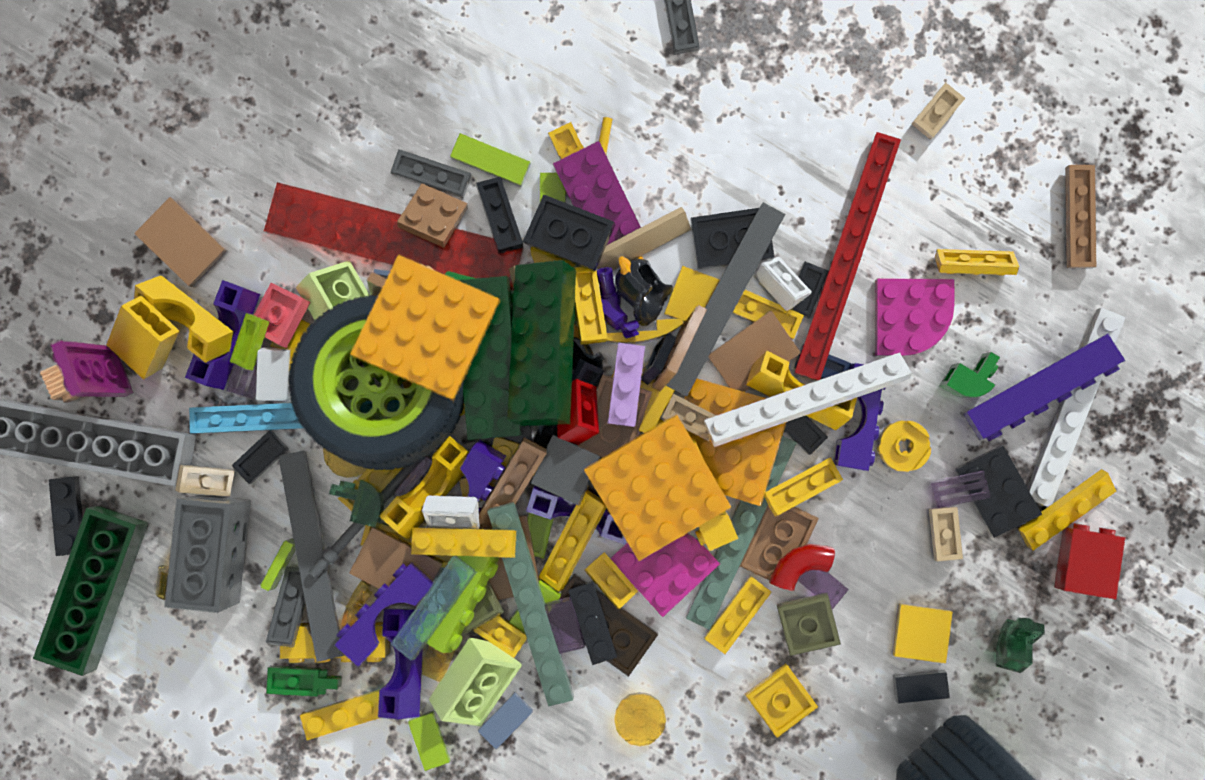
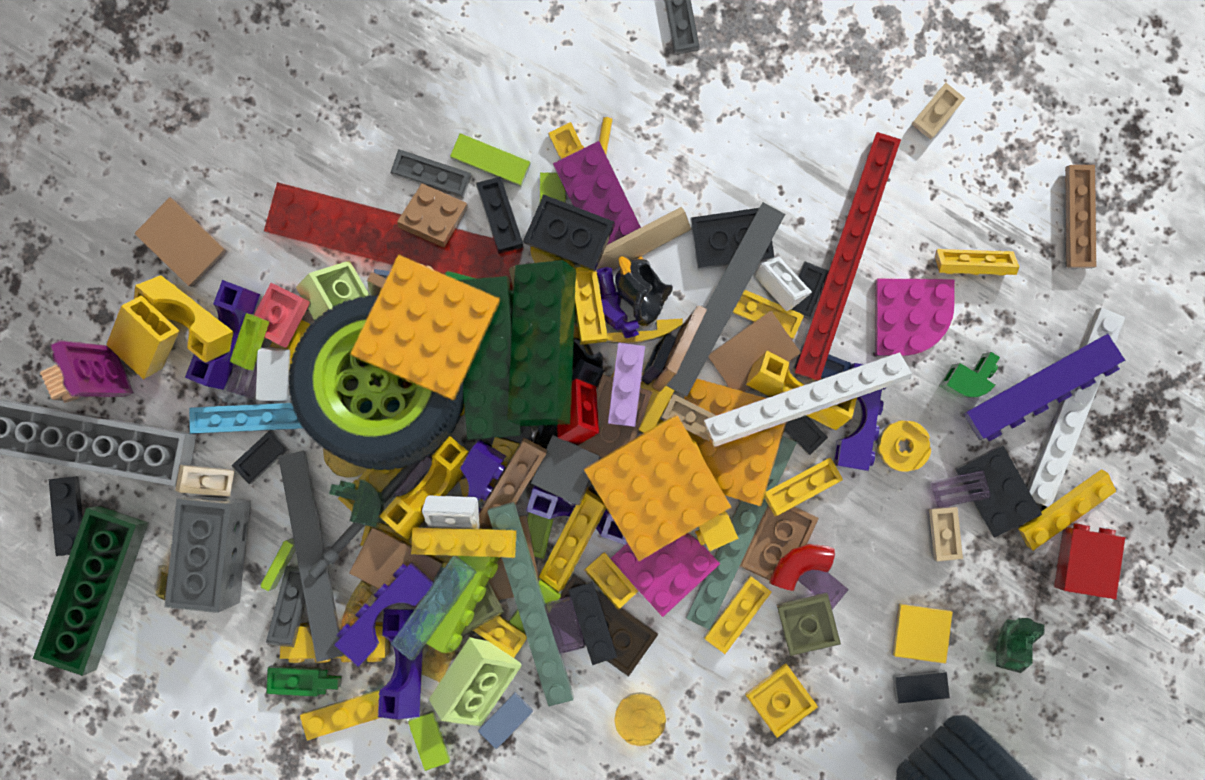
yellow tile [664,266,720,322] -> none

